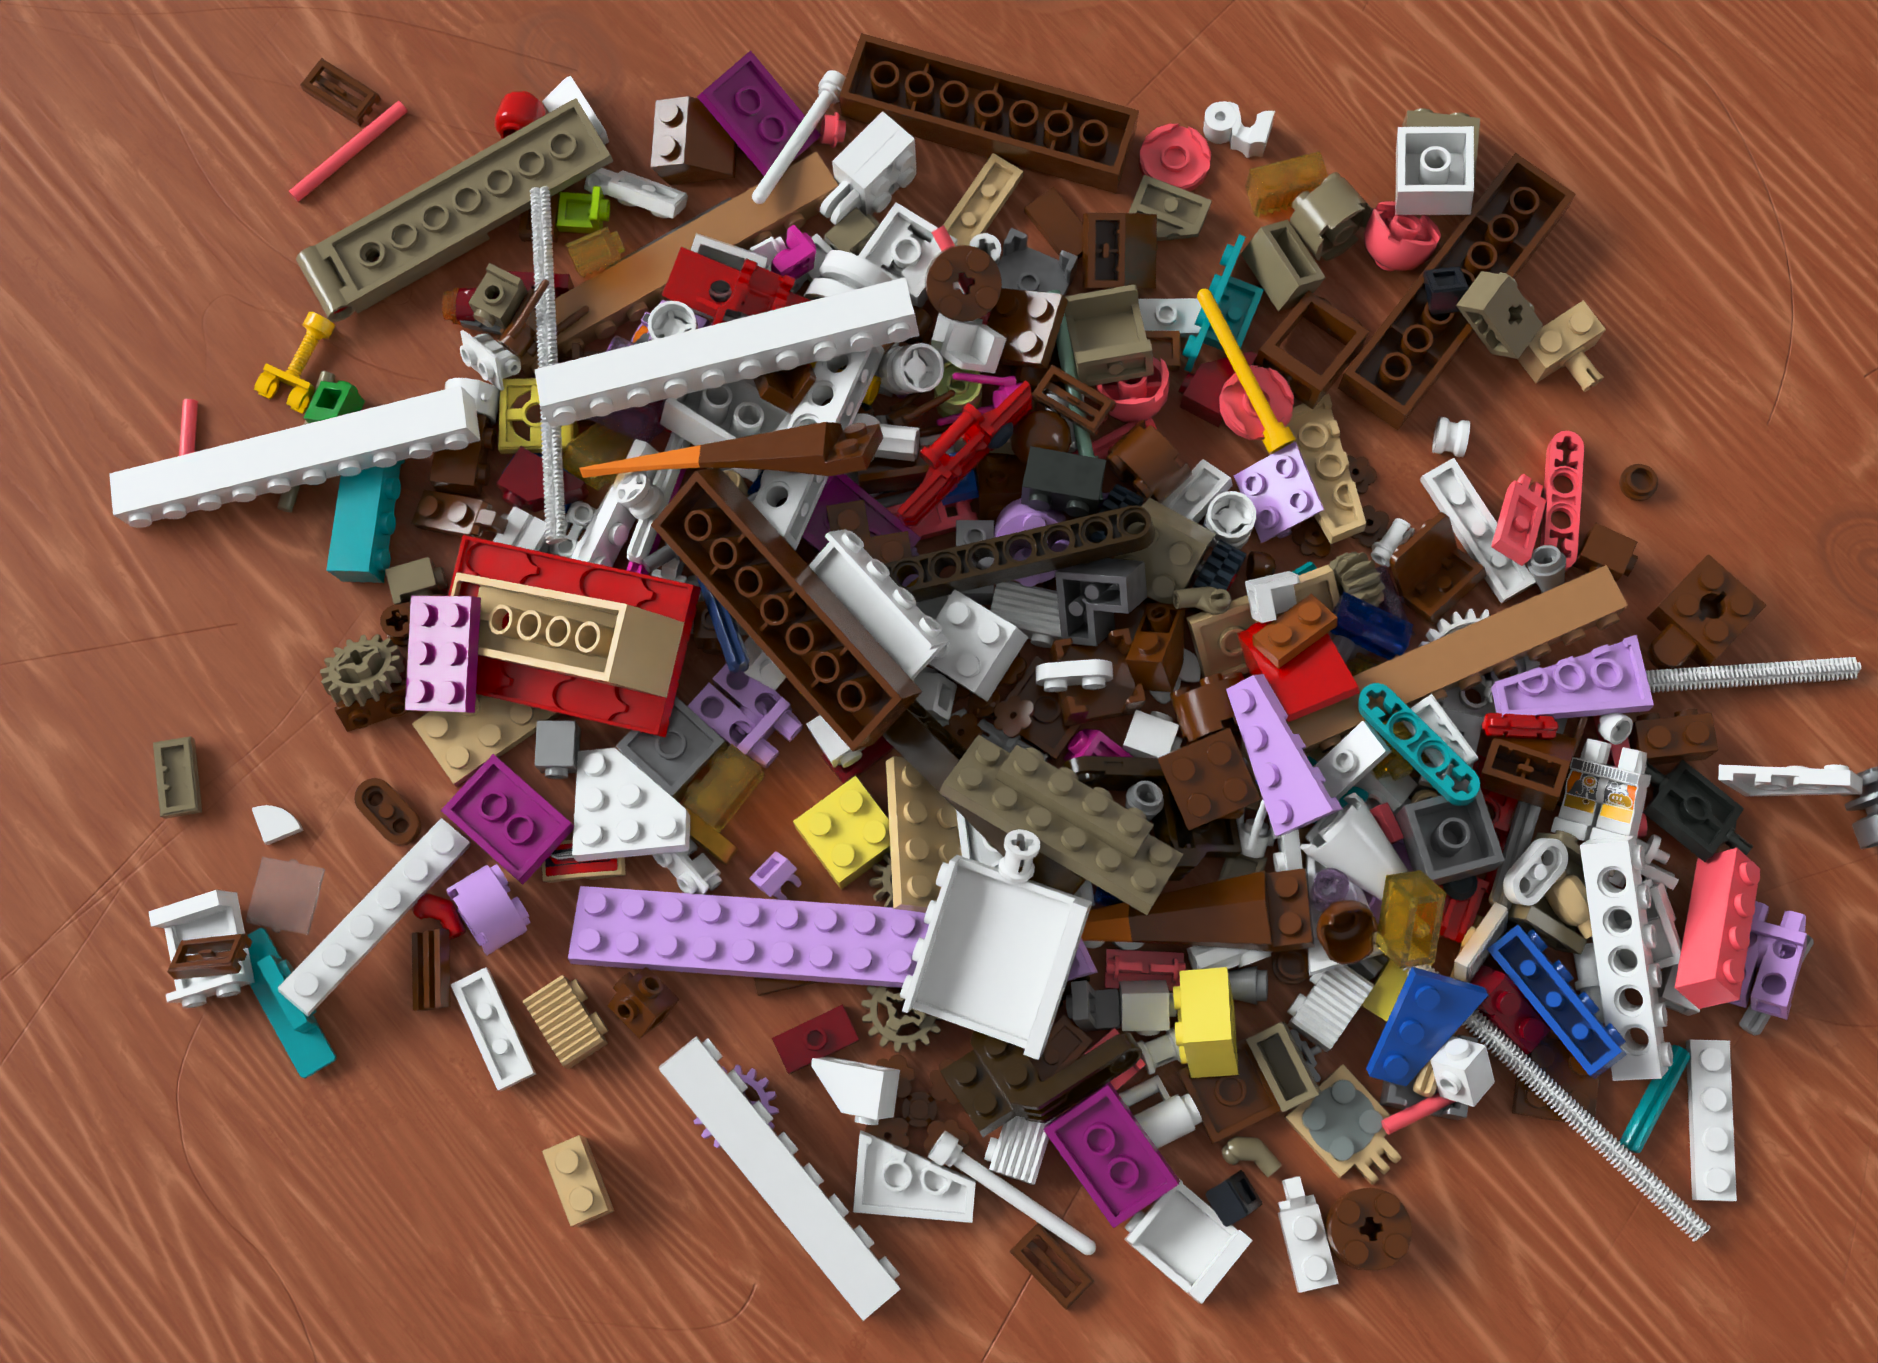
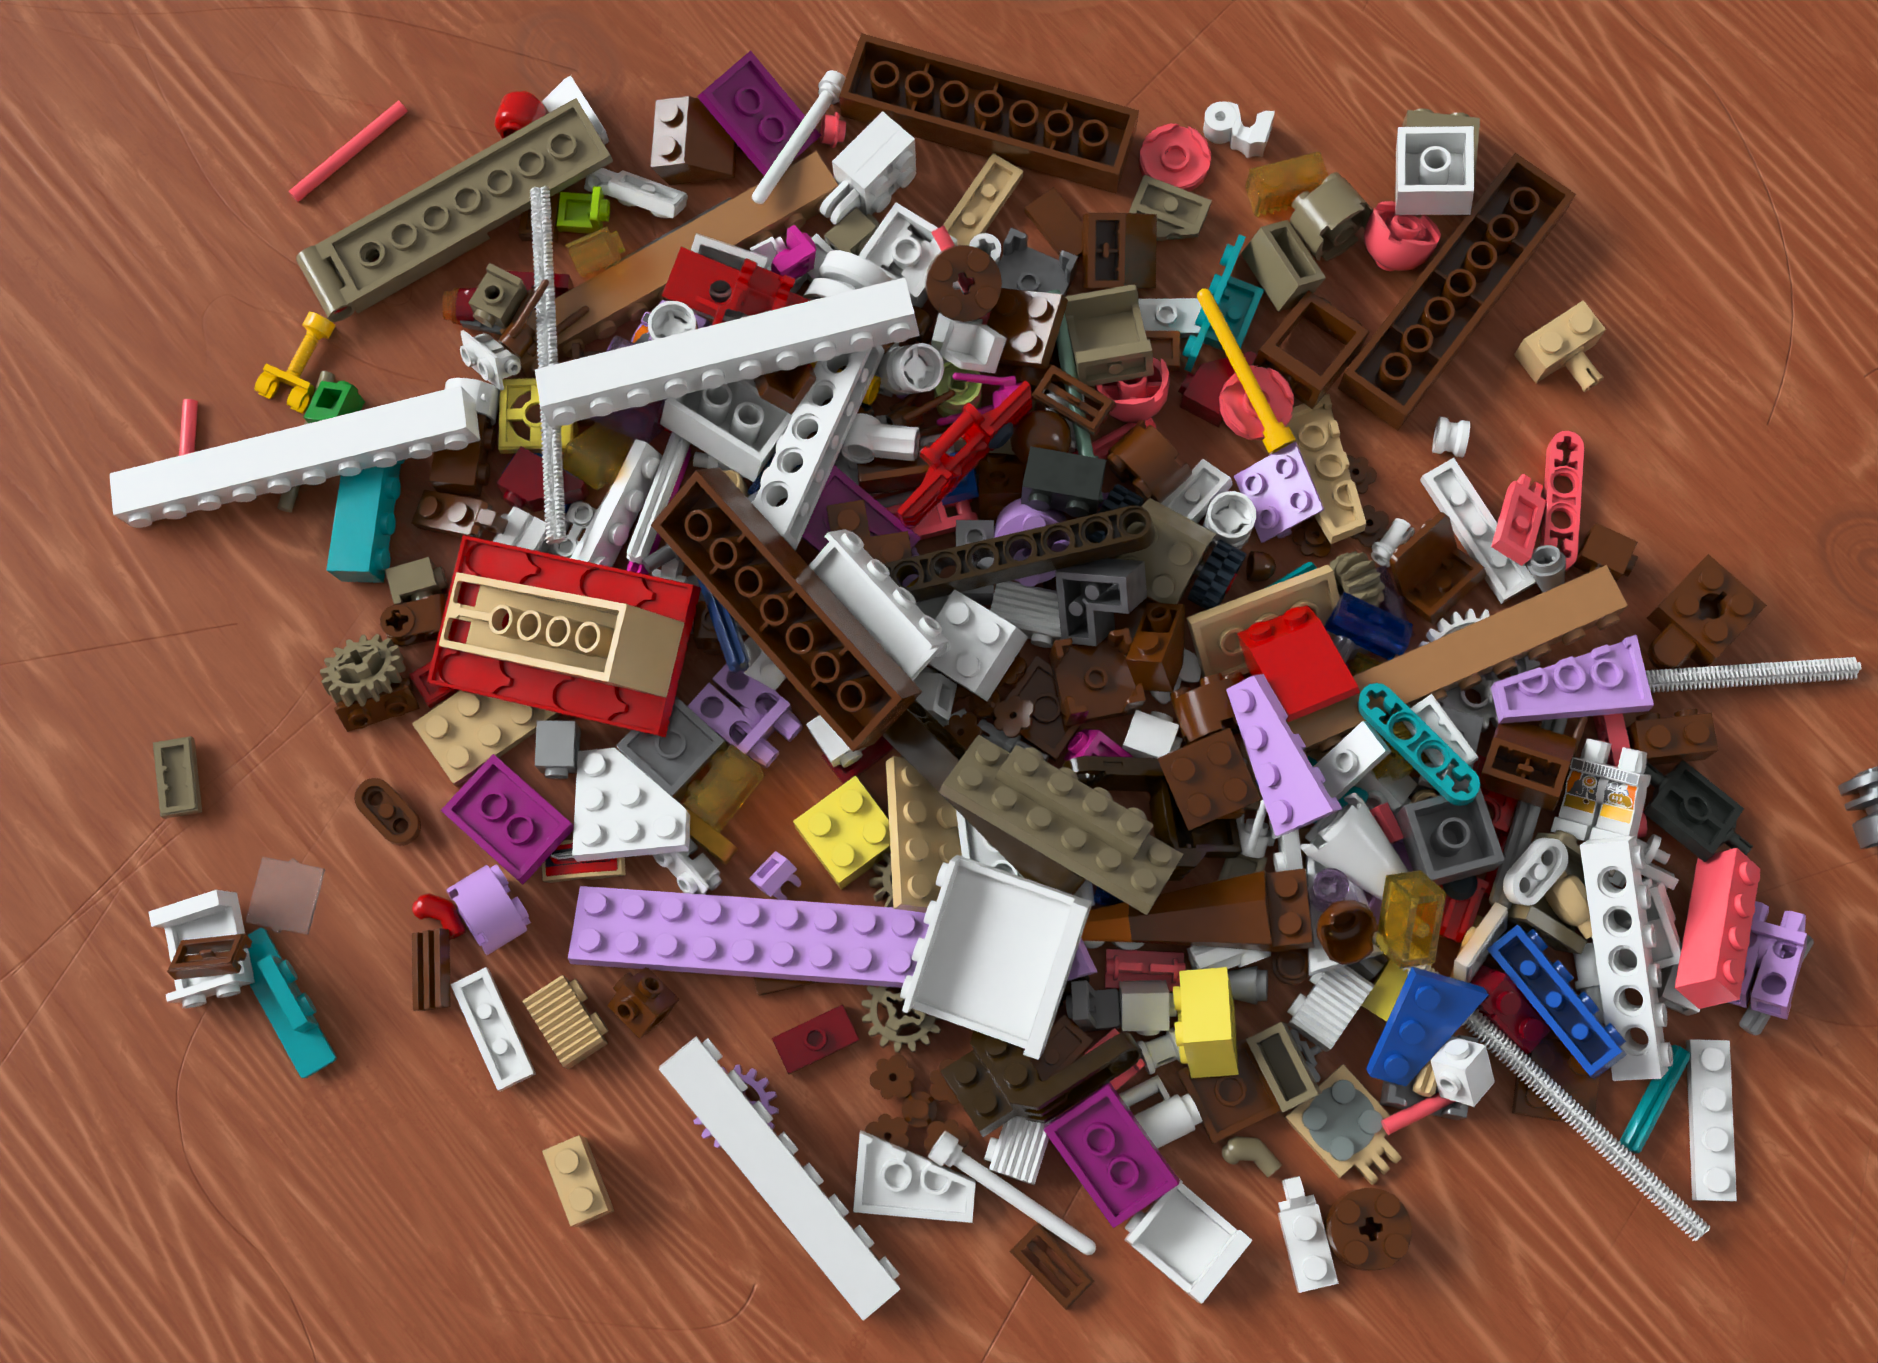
white tile [252,805,304,845] -> none
white plate [278,818,470,1017] -> none
reddish brown tile [300,58,381,126] -> none
plate [405,596,481,713] -> none
reddish brown plate [579,421,883,478] -> none
white wheel [615,471,664,520] -> none
white slope [811,1057,900,1125] -> none
white bush [998,829,1040,884] -> none
white plate [1036,659,1113,692] -> none
light grey cone [1125,781,1164,822] -> none
dark tan arm [1172,586,1231,615] -> none
black slope [1206,1170,1263,1227] -> none
white panel [1245,571,1300,623] -> none
dark orange plate [1252,593,1338,669] -> none
black slope [1423,266,1469,315] -> none
dark tan brick [1456,271,1543,359] -> none
red axle [1482,713,1559,739] -> none
white hinge [1598,713,1633,745] -> none
reddish brown plate [1619,464,1658,501] -> none
white wing [1718,765,1863,796] -> none

